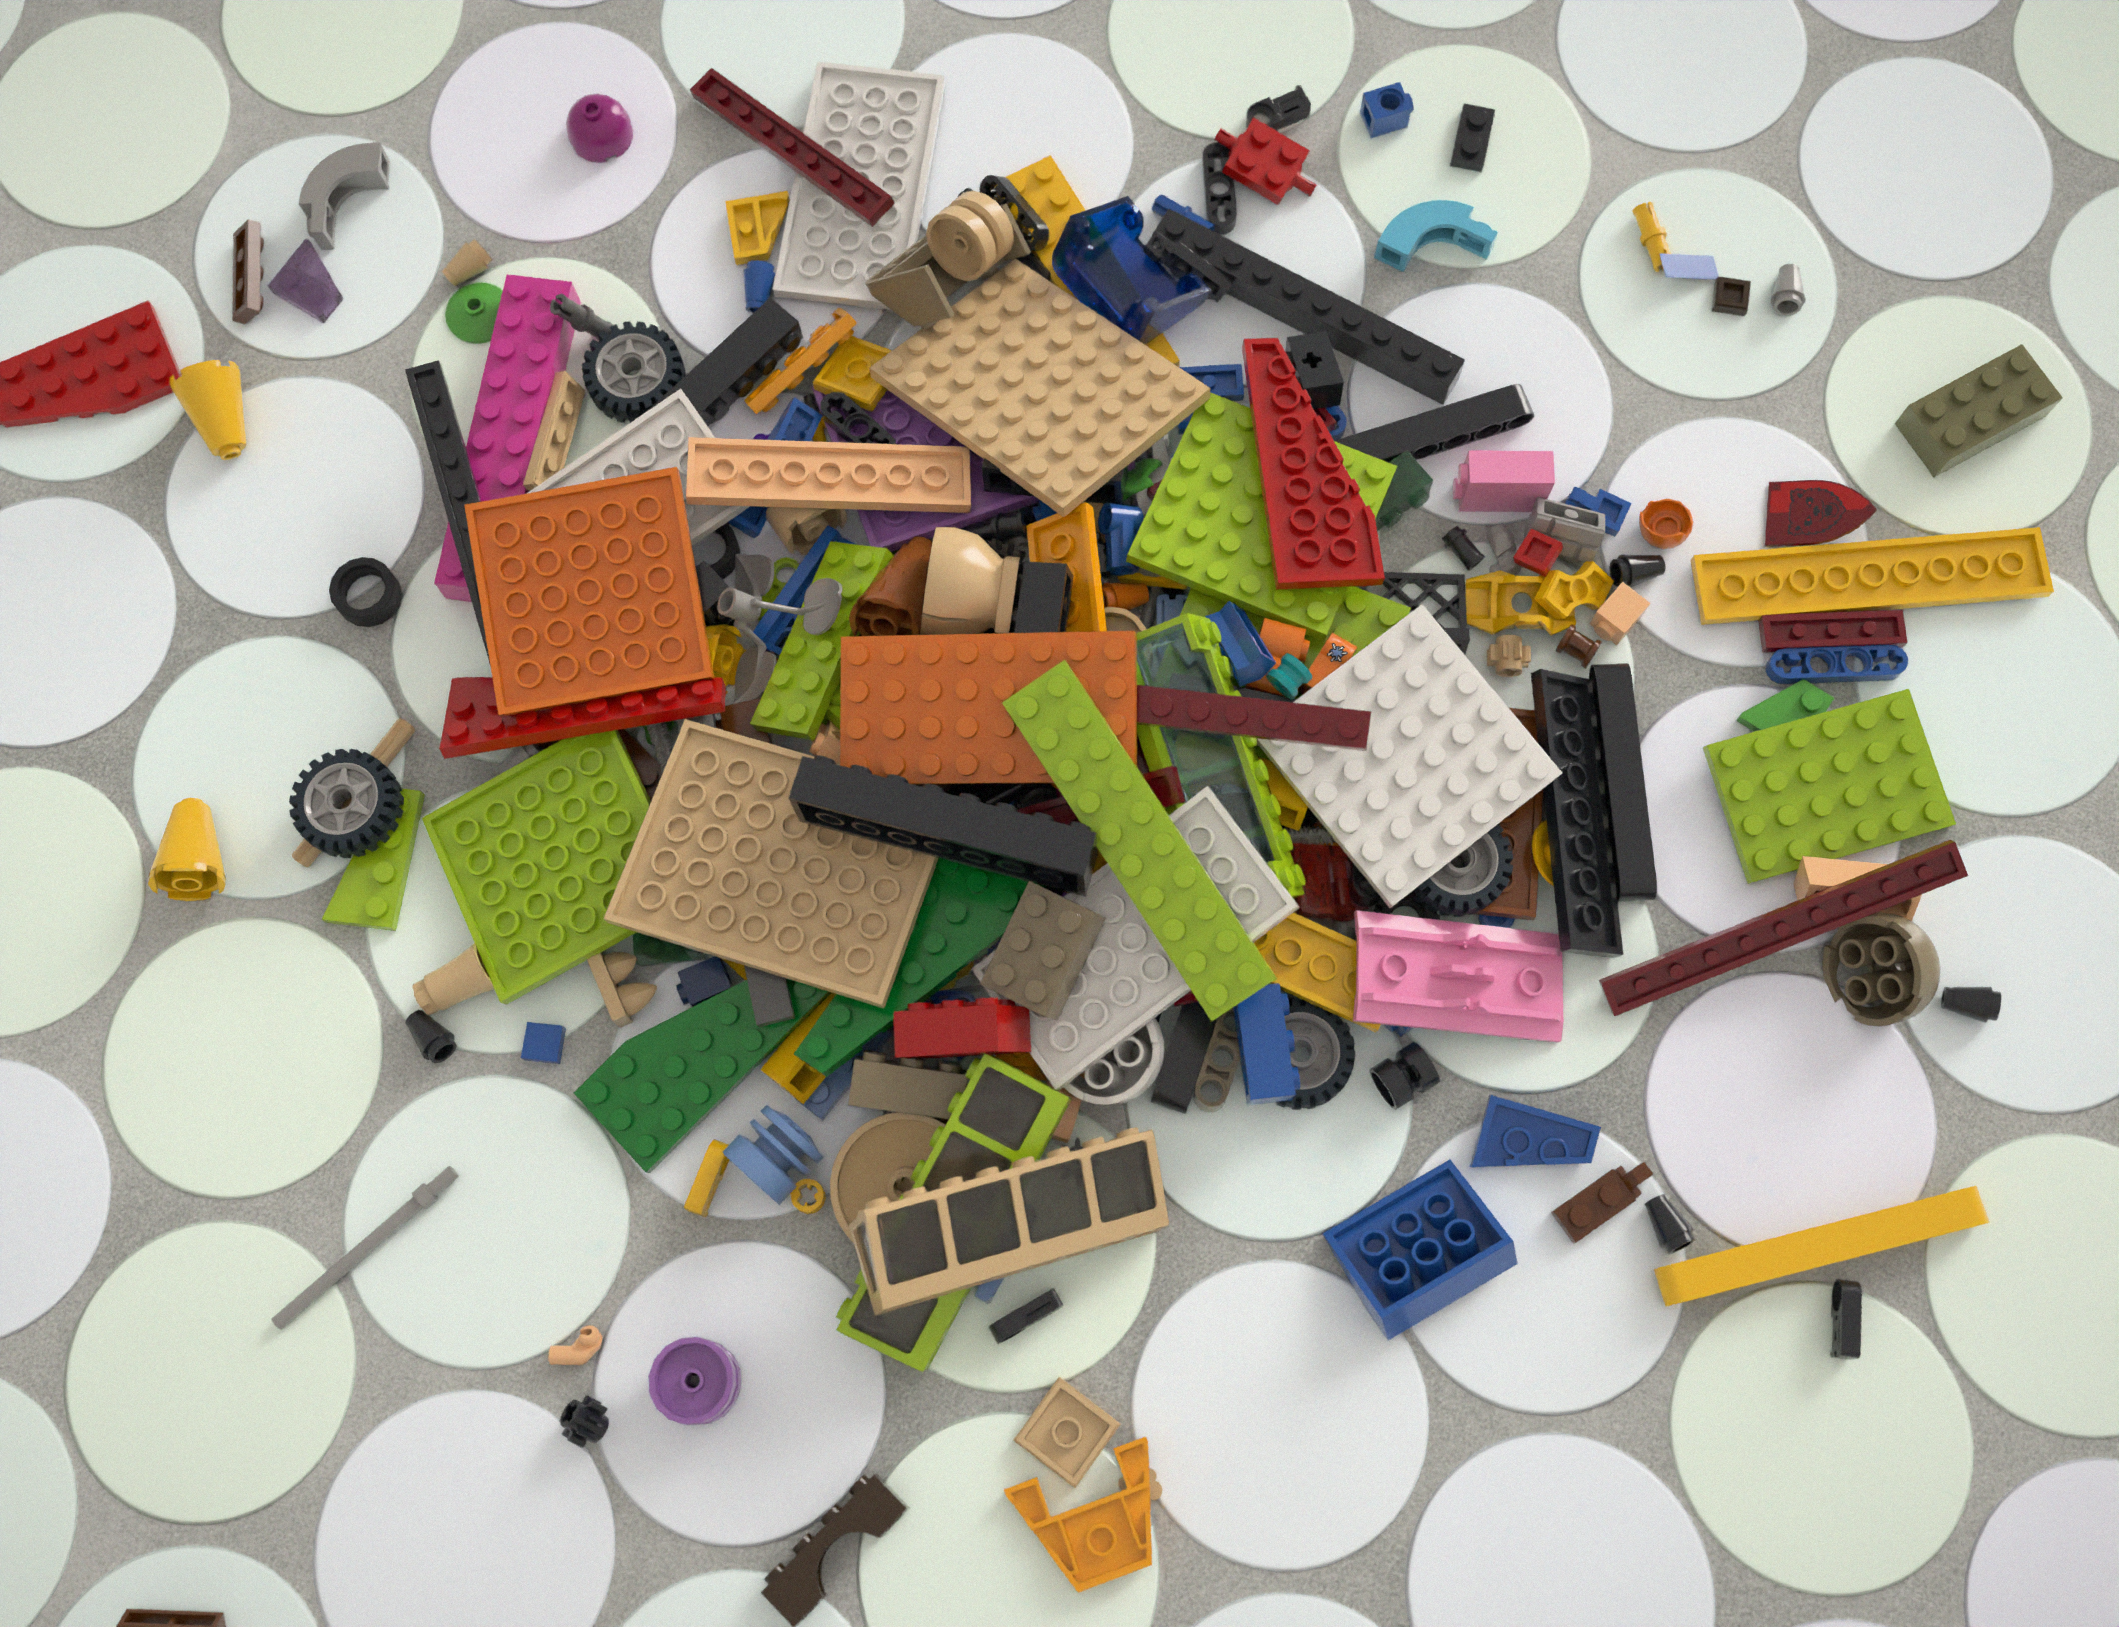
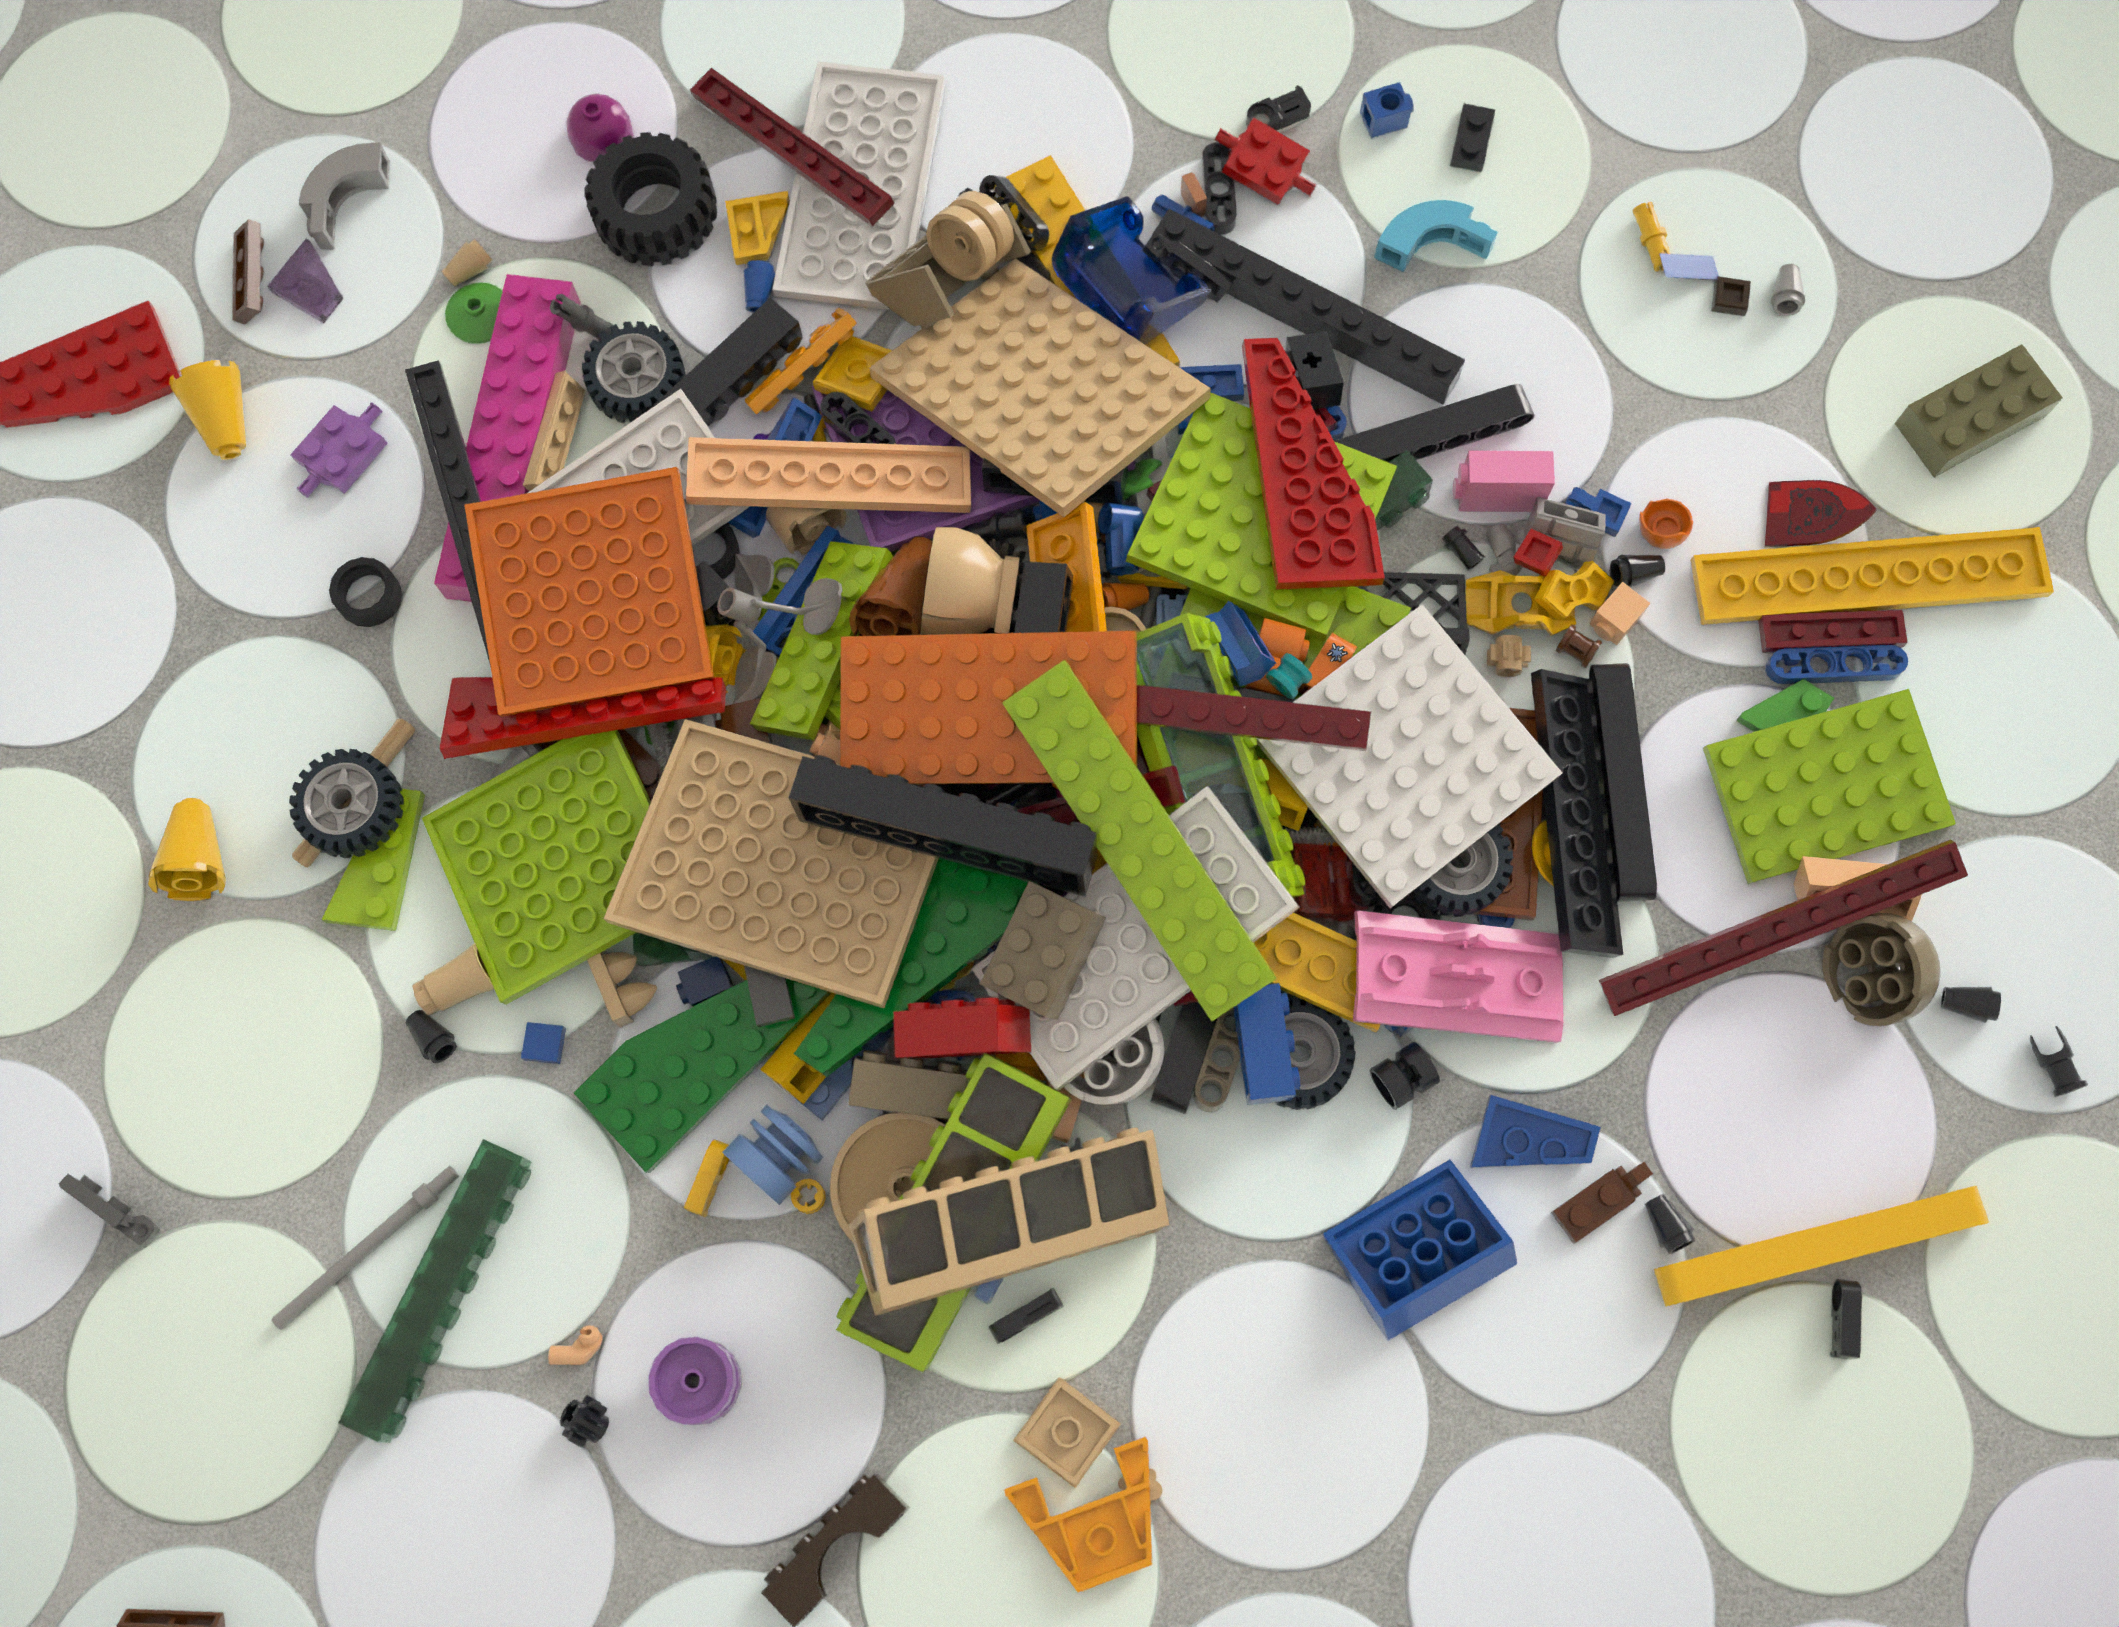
none -> dark grey hinge [59,1173,160,1248]
none -> medium lavender plate [290,402,388,498]
none -> clear green brick [338,1139,532,1443]
none -> black tyre [584,132,718,266]
none -> nougat tile [1180,172,1207,217]
none -> black piece [2030,1026,2088,1097]

